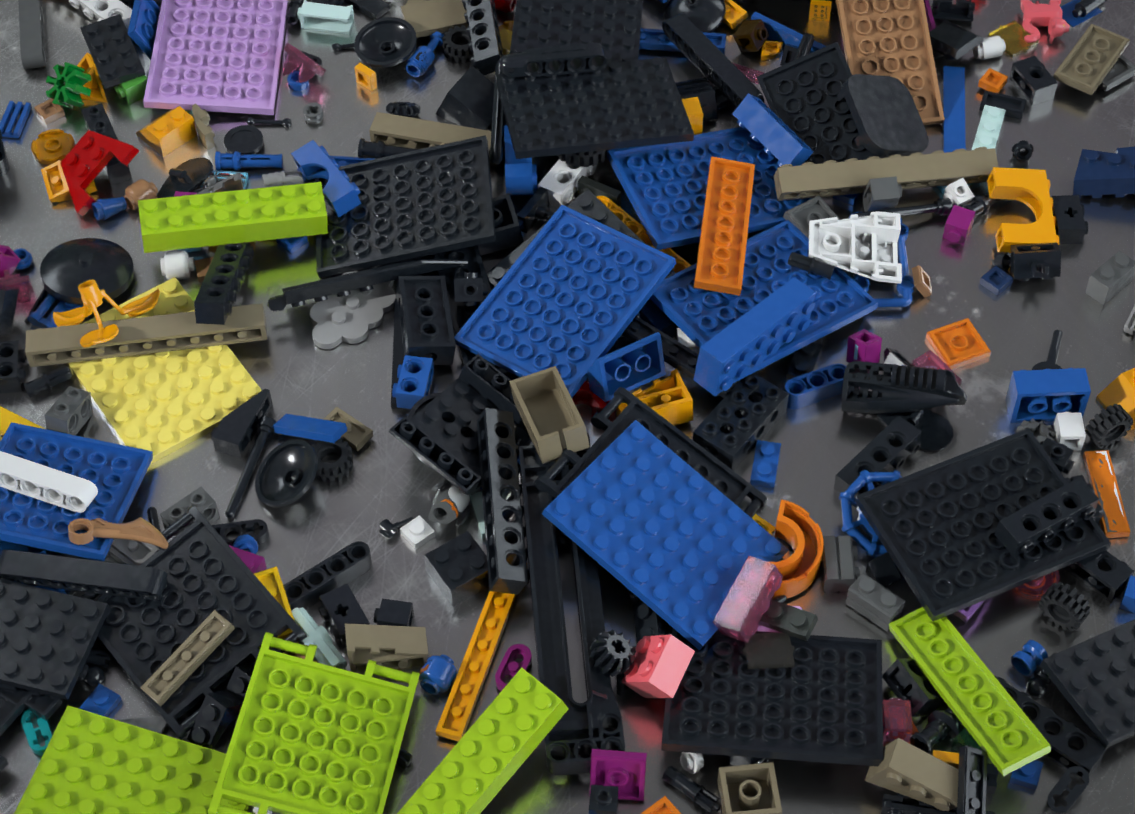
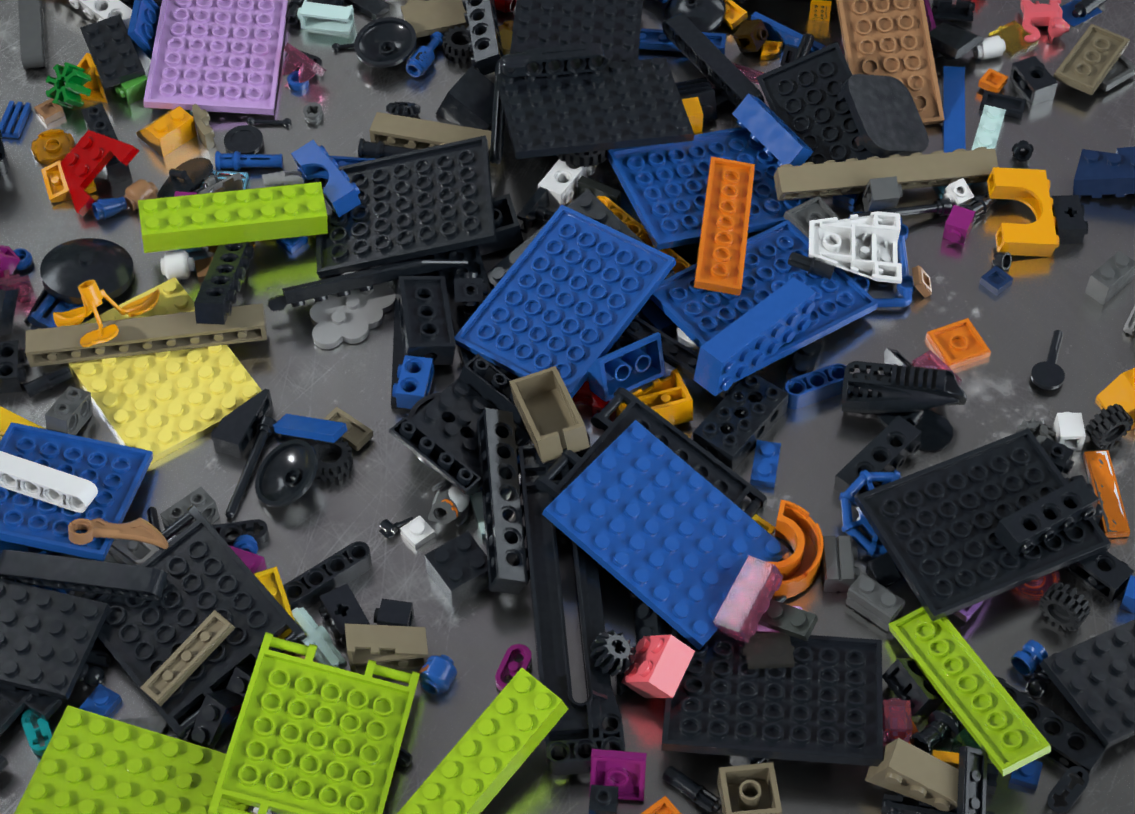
light orange tile [354,63,377,92] -> none
light orange plate [435,563,527,741] -> none
blue brick [504,125,537,196] -> none
white plate [680,752,704,774] -> none
magenta brick [846,329,882,369] -> none
blue brick [1005,368,1091,423] -> none
black brick [1010,242,1061,281] -> none

